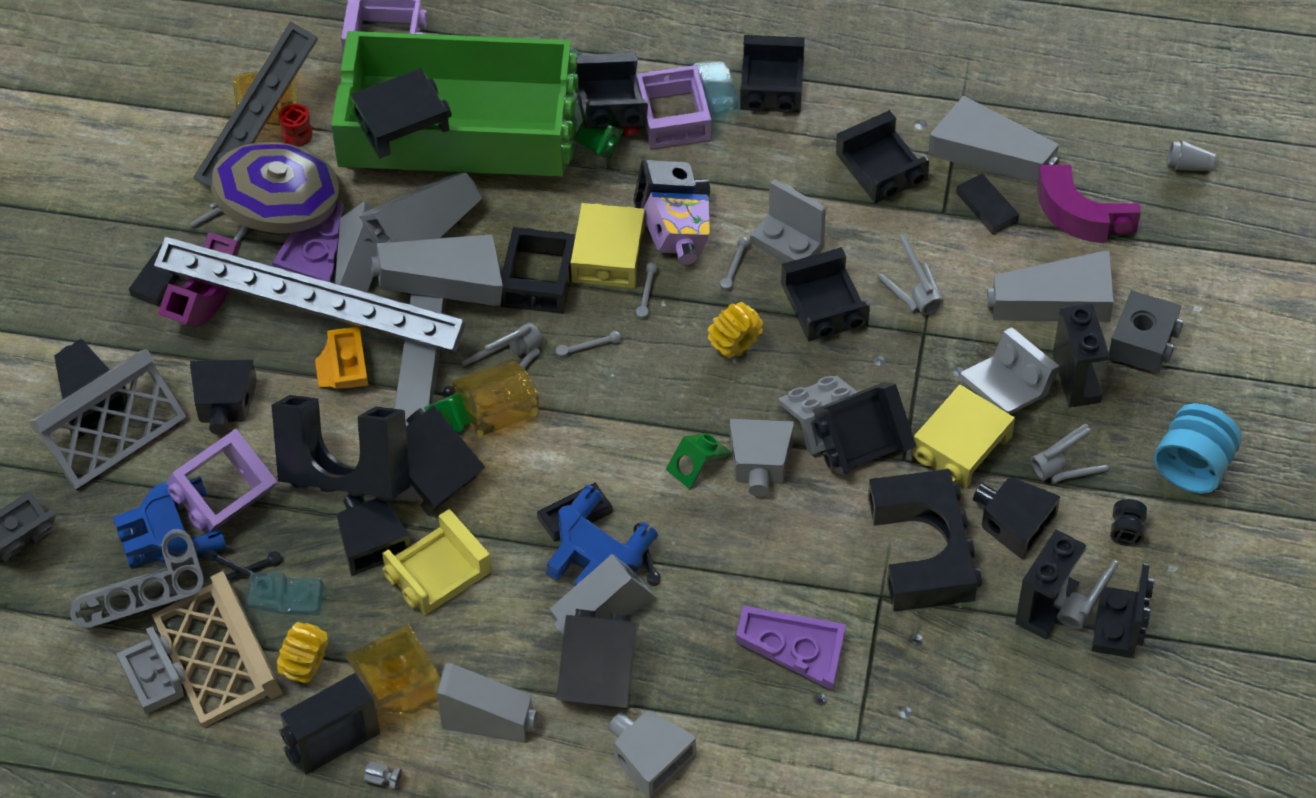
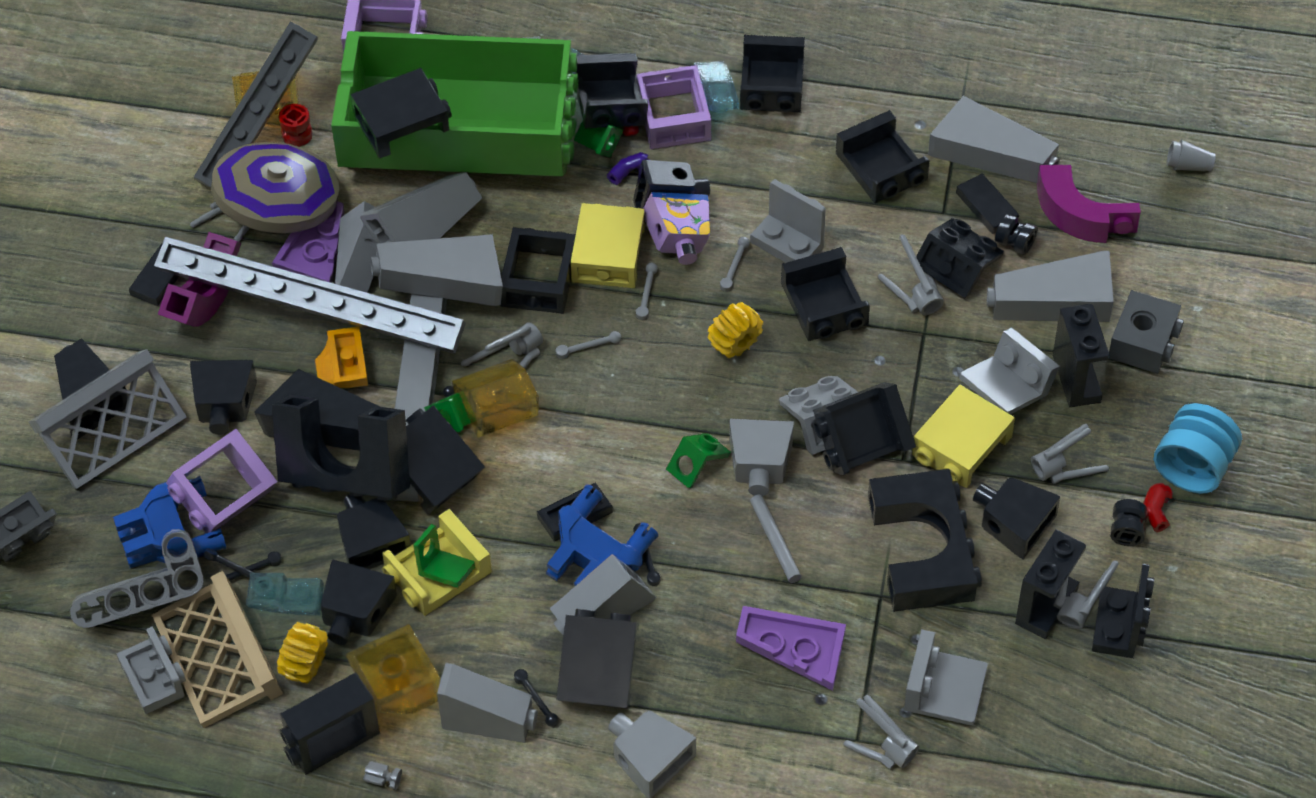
none -> black slope [254,369,380,451]
none -> black torso [320,559,397,645]
none -> green bracket [413,524,475,588]
none -> black hinge [514,669,559,727]
none -> dark purple arm [607,152,650,185]
none -> light grey bar [750,494,801,583]
none -> light grey plant [844,695,919,770]
none -> light grey bracket [904,629,988,725]
none -> black bracket [916,218,1004,298]
none -> black wheel [995,213,1038,255]
none -> red arm [1143,483,1173,532]

